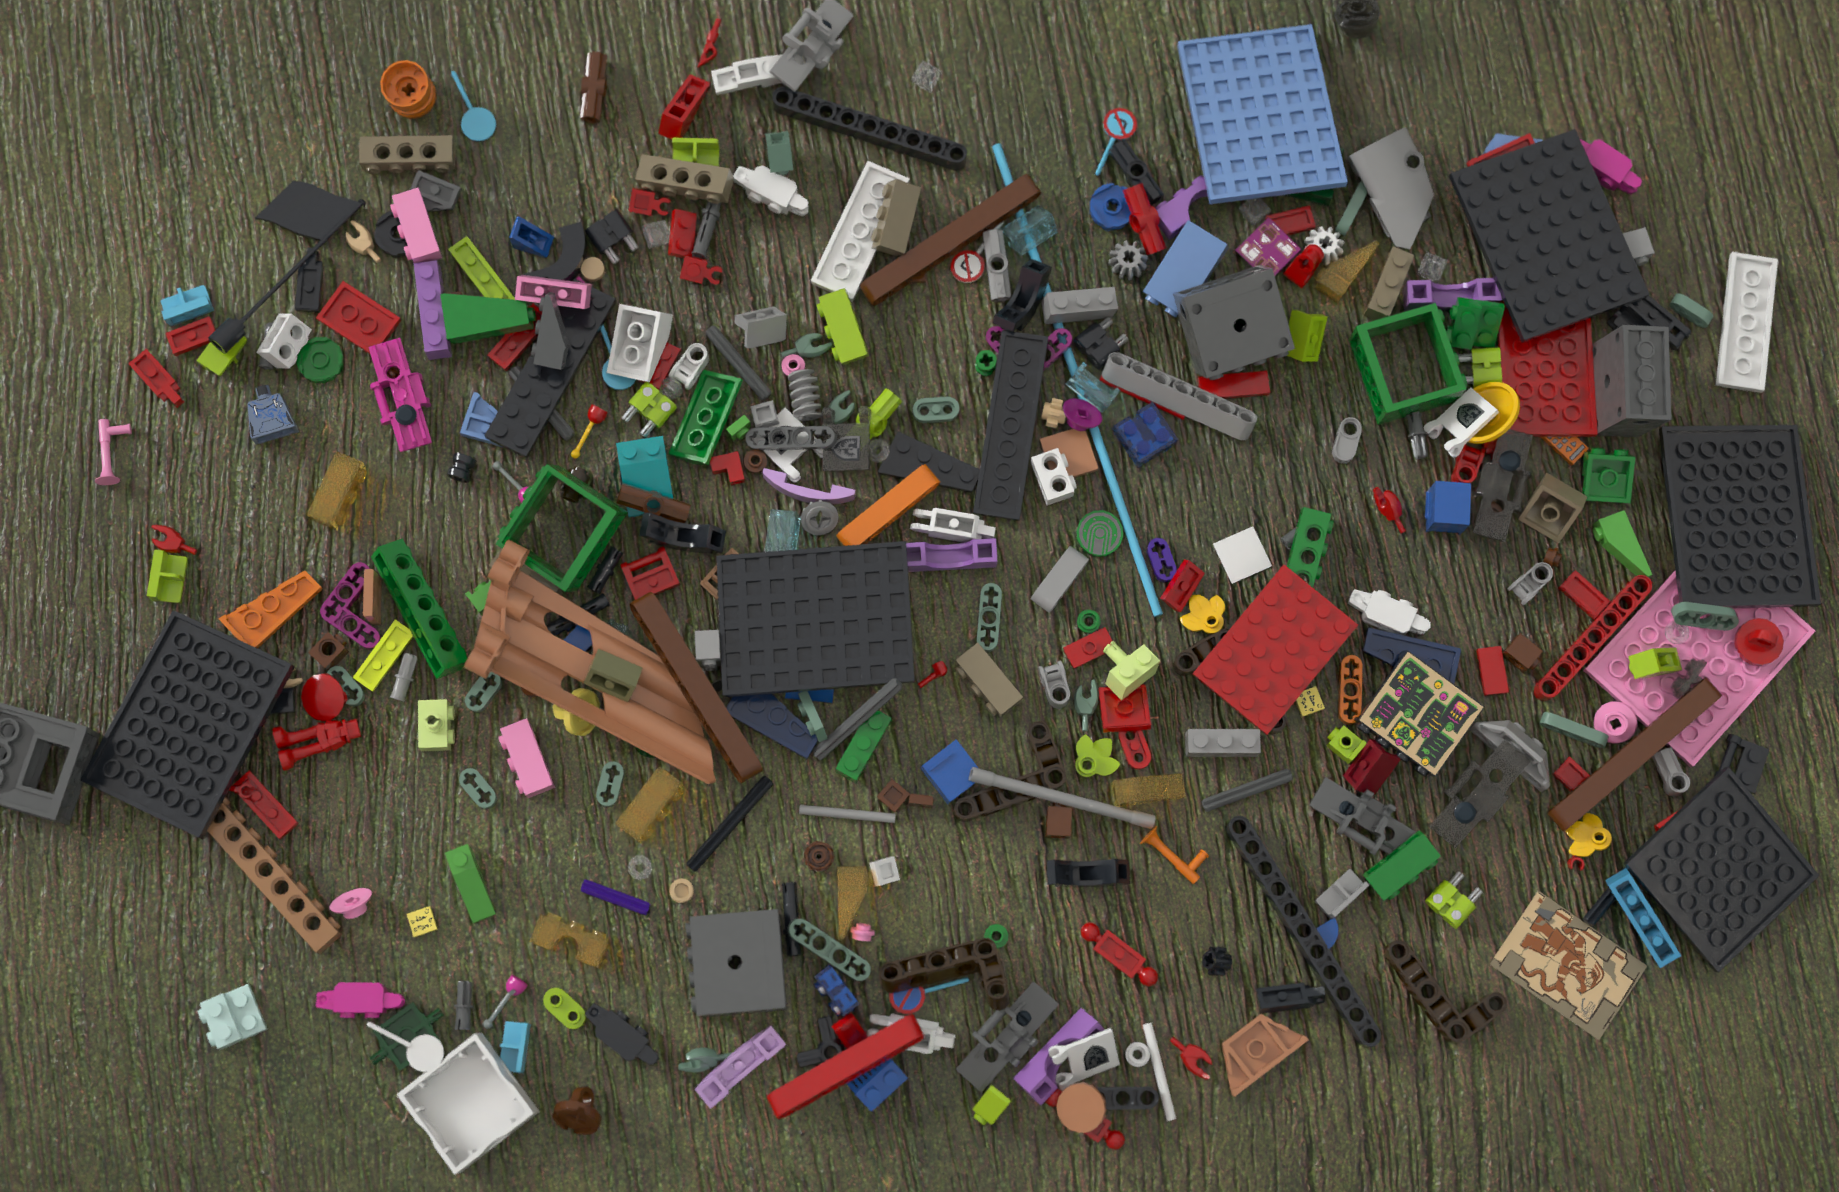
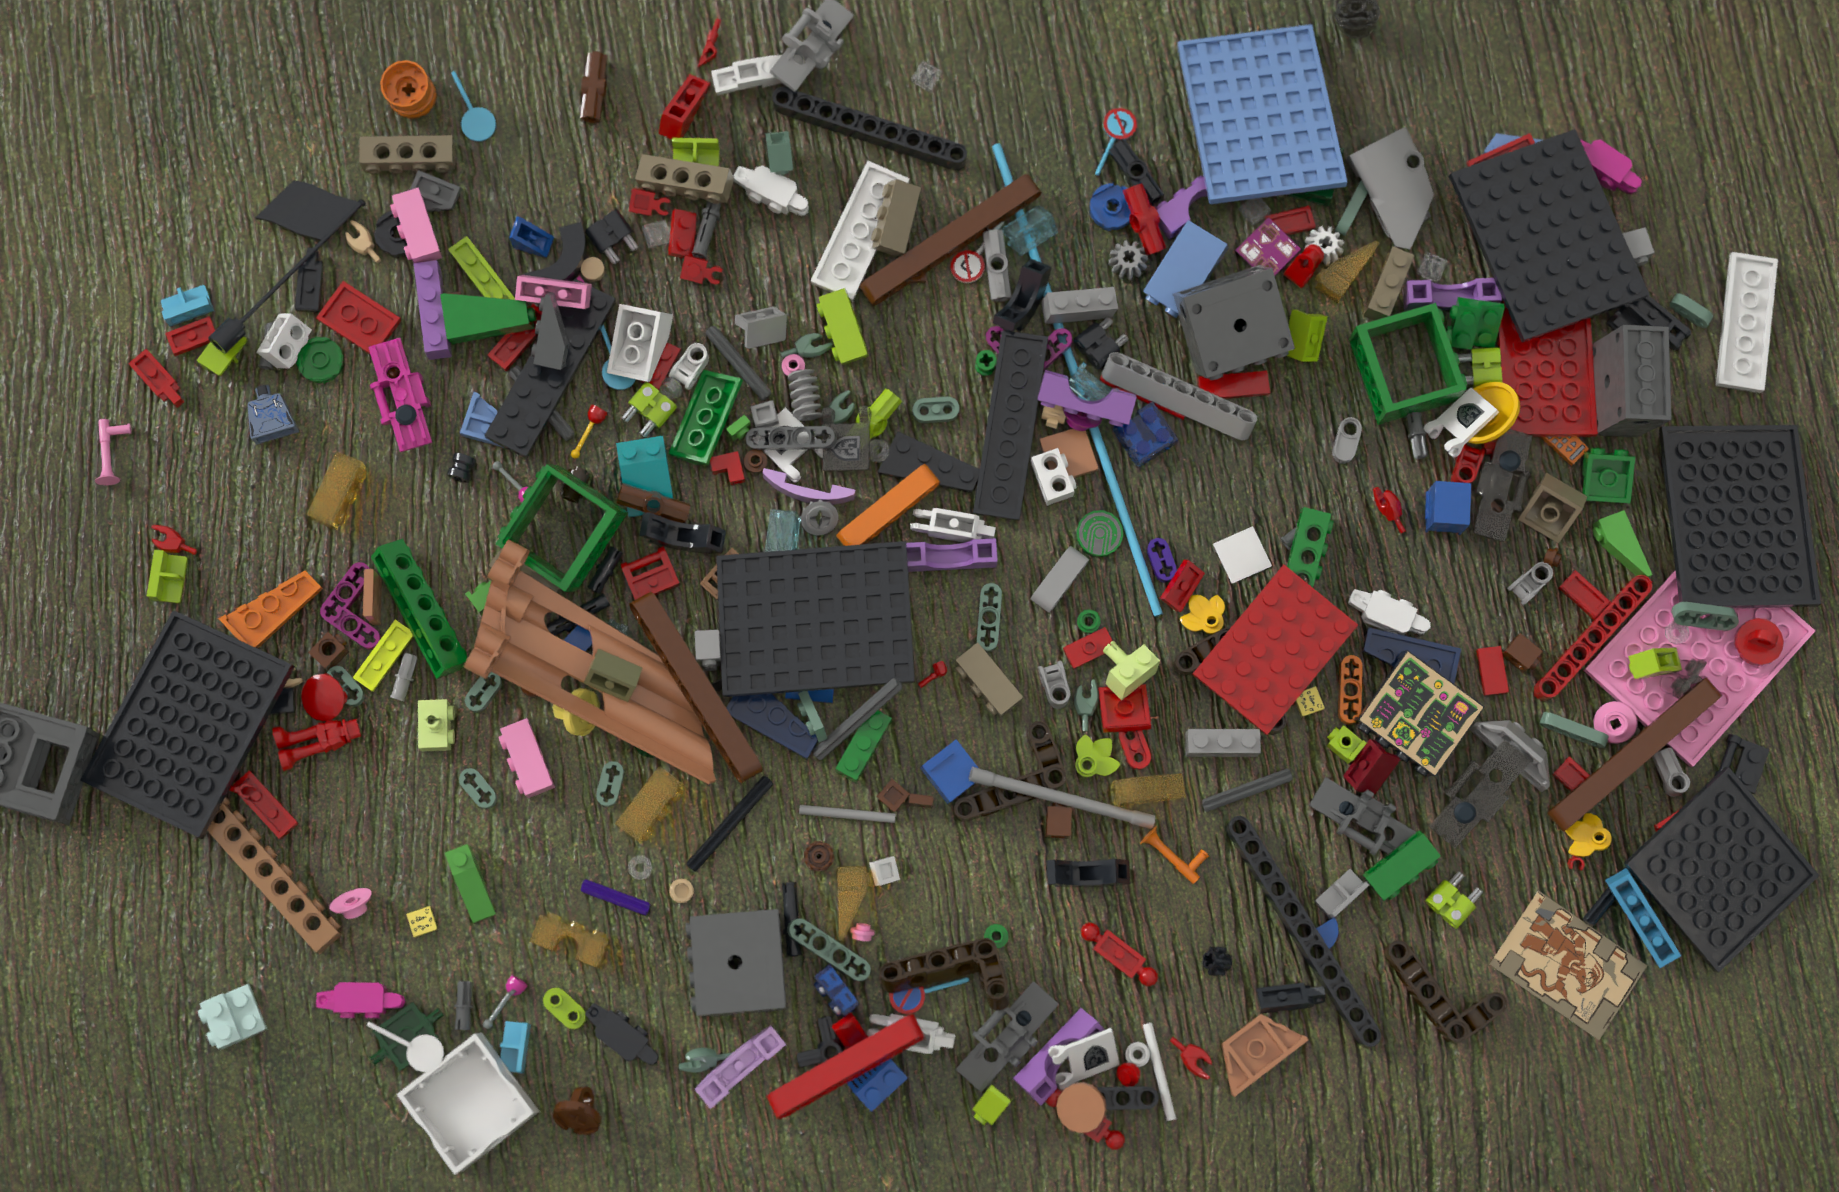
none -> medium lavender arch [1038,370,1137,427]
none -> red plate [1117,1063,1141,1087]

